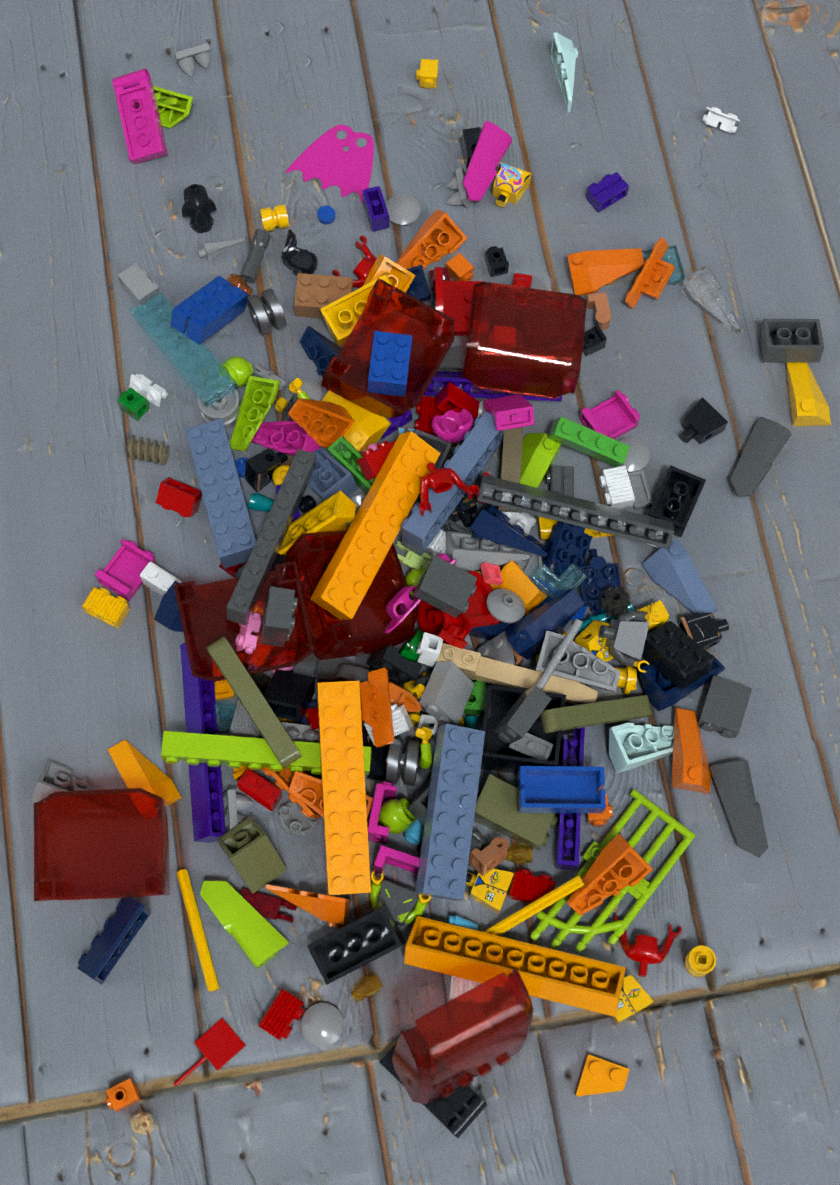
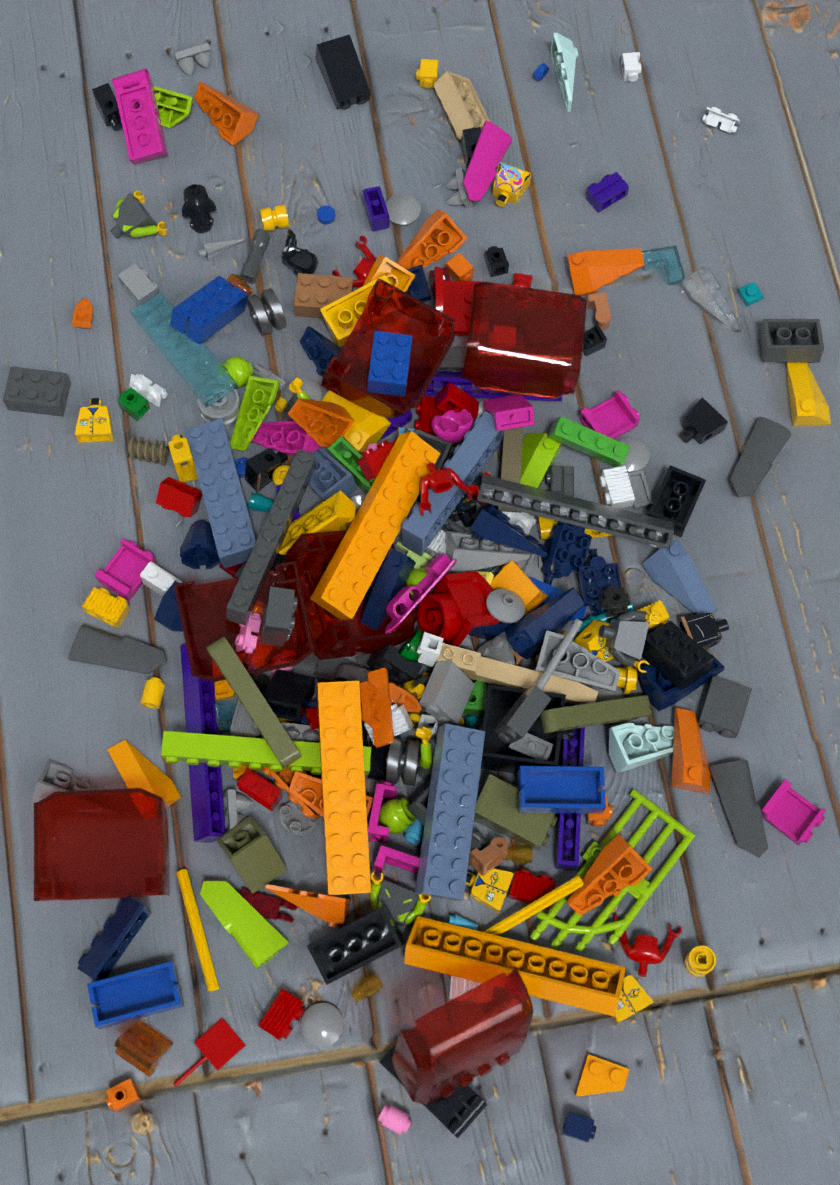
dark pink piece [286,124,374,203] -> none
black plate [299,495,316,513] -> none
dark grey brick [413,555,477,618] -> none
red tile [438,624,467,649] -> none
coral tile [480,562,503,586] -> none
clear light blue brick [531,563,587,599] -> none
orange bracket [625,238,675,309] -> none
none -> dark grey brick [3,366,71,417]
none -> dark grey panel [68,624,167,674]
none -> orange plate [72,298,93,328]
none -> yellow torso [75,398,115,443]
none -> blue piece [87,961,184,1029]
none -> black torso [92,83,122,130]
none -> torso [110,190,168,239]
none -> clear orange bracket [114,1019,173,1077]
none -> yellow brick [140,677,166,709]
none -> yellow torso [168,434,198,483]
none -> dark blue cone [180,520,221,569]
none -> orange wedge [194,81,259,145]
none -> black slope [315,34,371,110]
none -> dark blue wedge [360,547,416,632]
none -> bright pink brick [378,1104,412,1135]
none -> tan slope [433,71,490,141]
none -> blue tile [533,63,549,81]
none -> dark blue brick [561,1112,597,1143]
none -> white brick [621,52,641,82]
none -> teal plate [738,282,764,307]
none -> dark pink panel [761,779,826,845]

